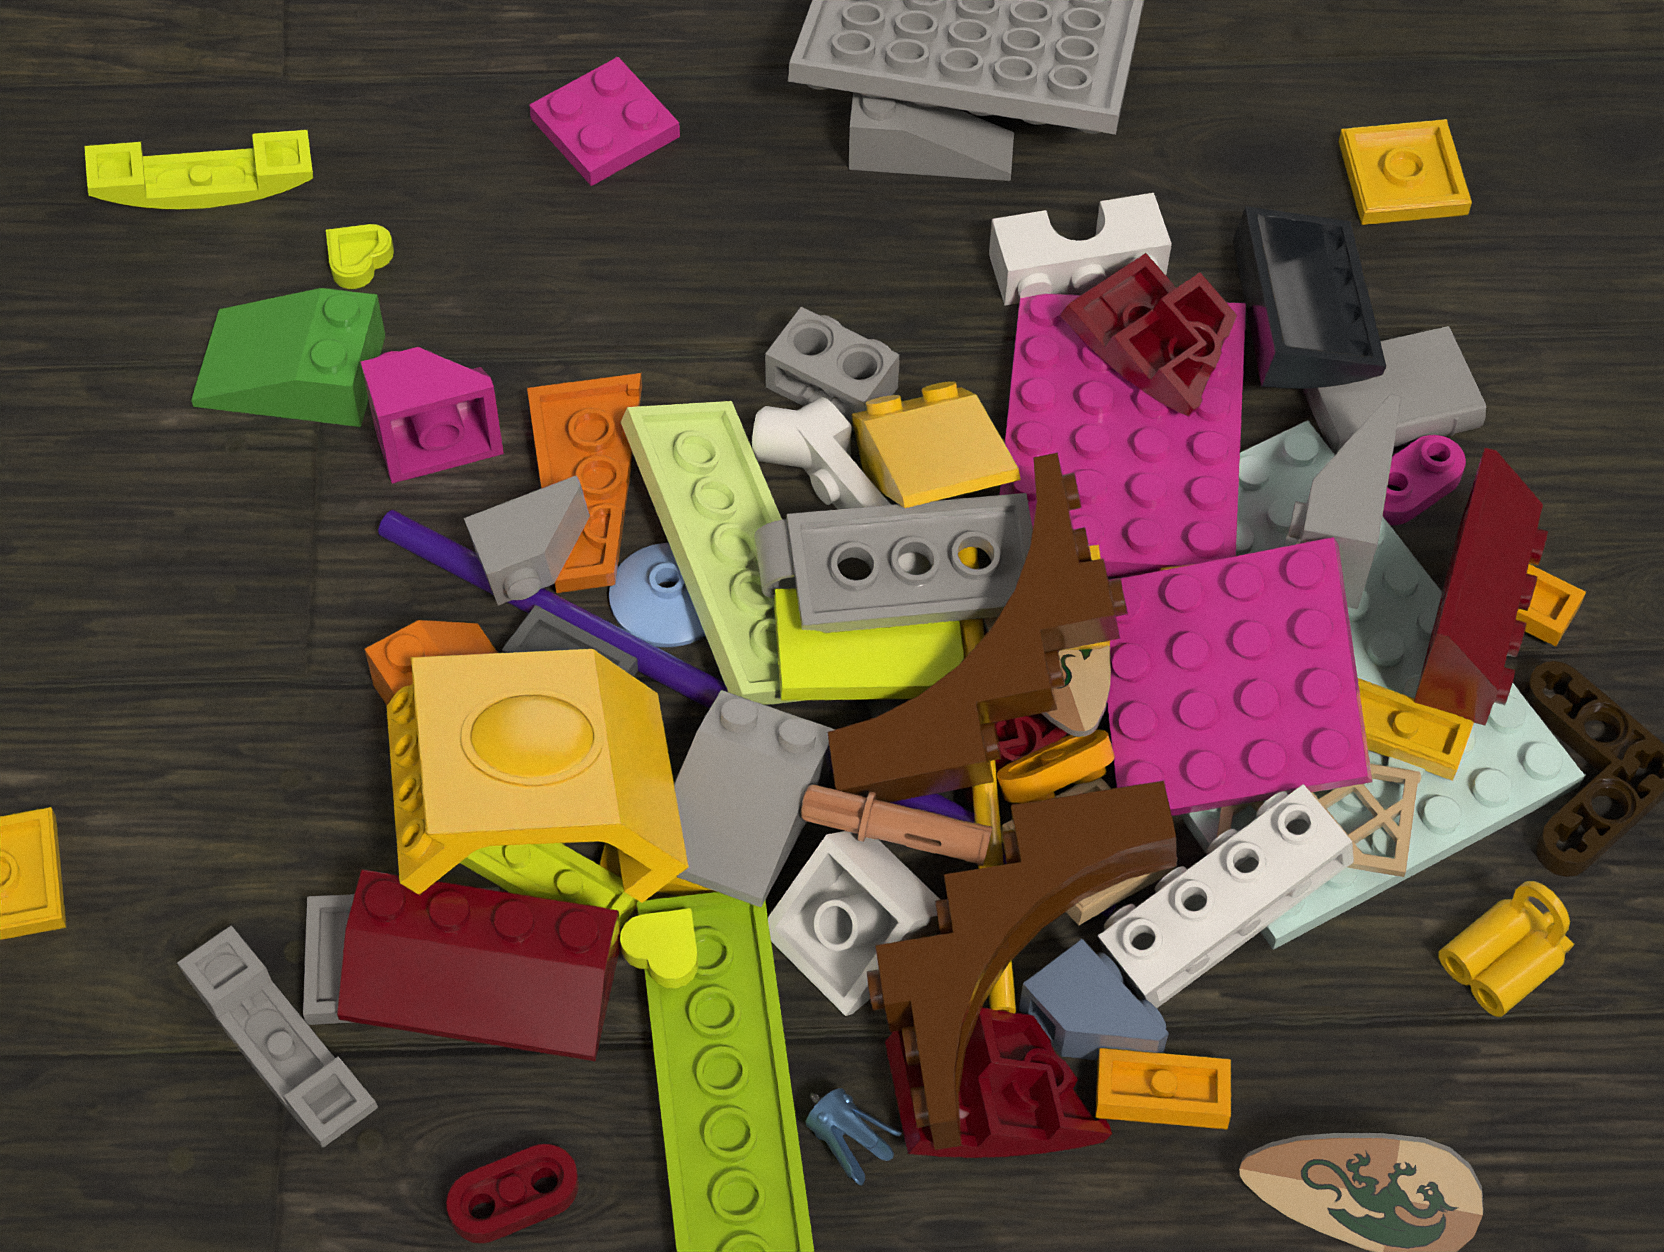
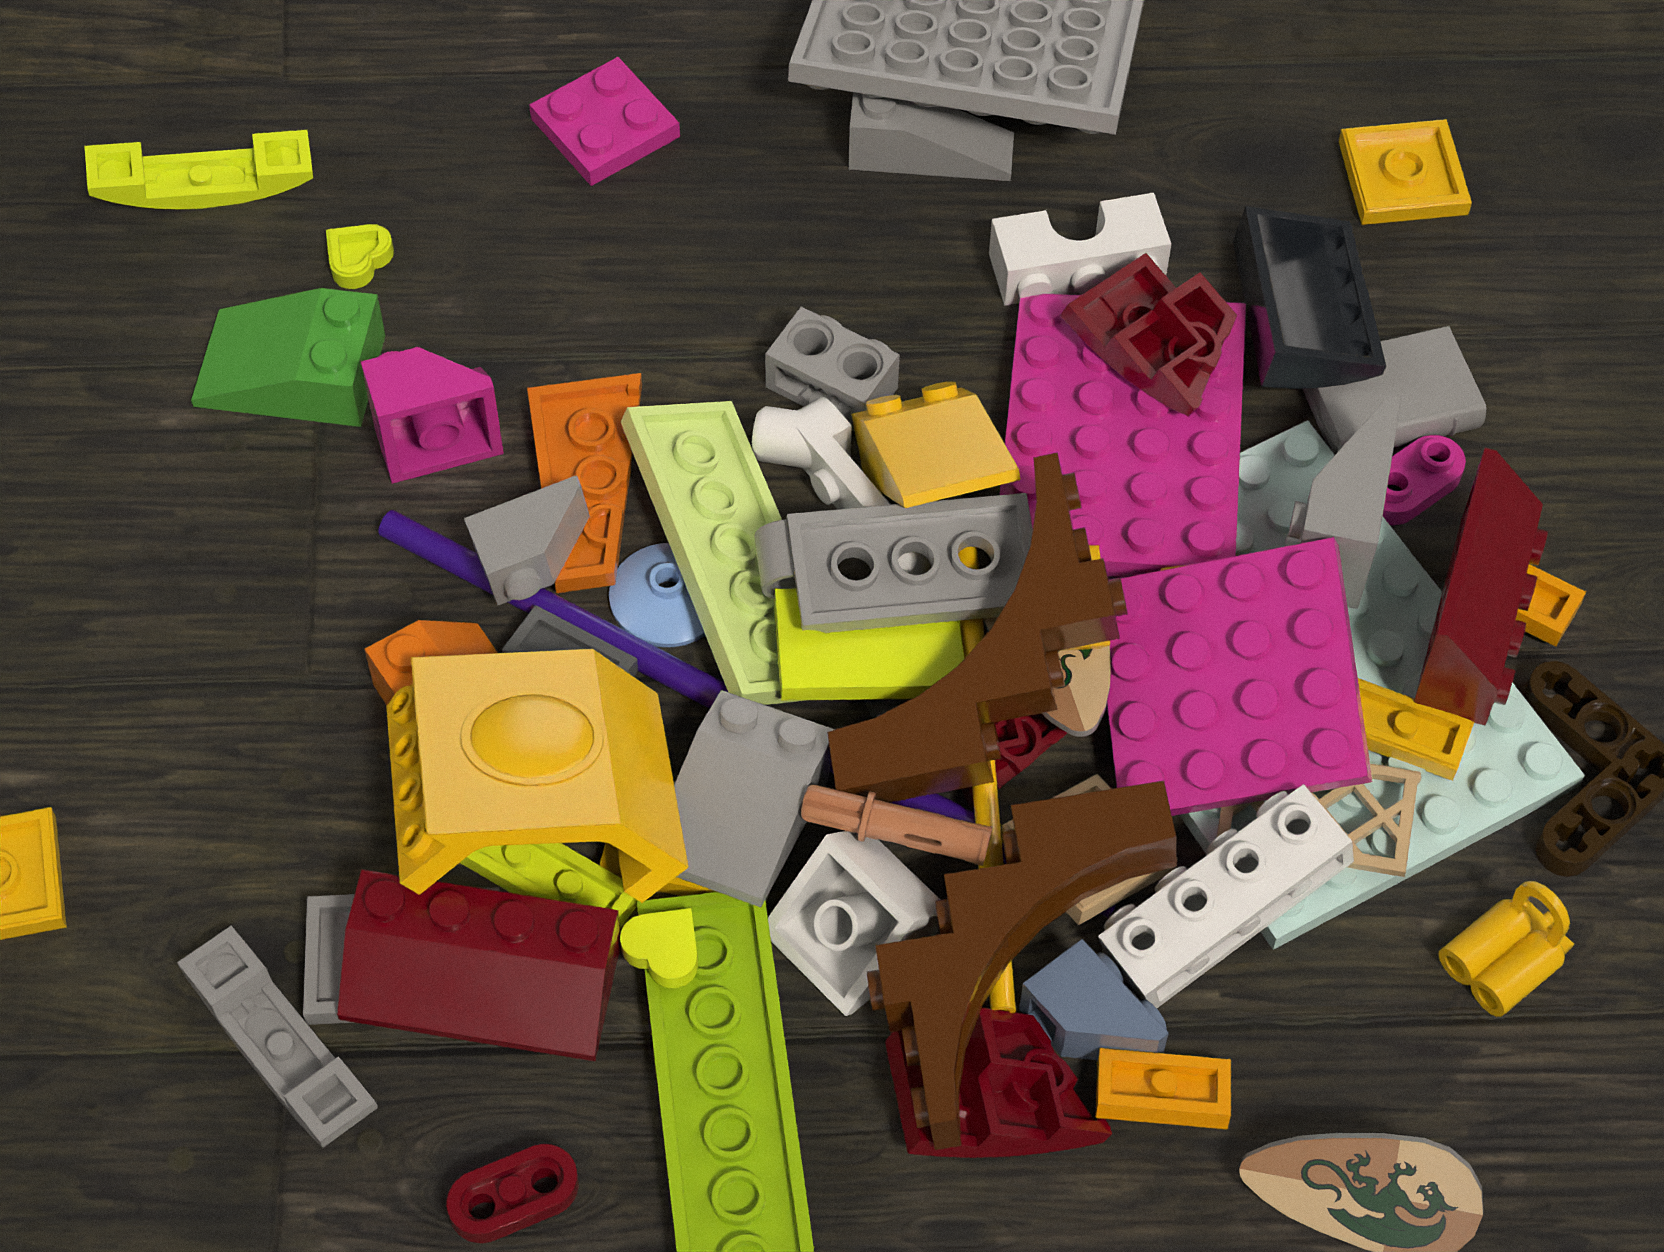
flat silver piece [806,1088,902,1186] -> none
light orange plate [997,730,1115,804] -> none

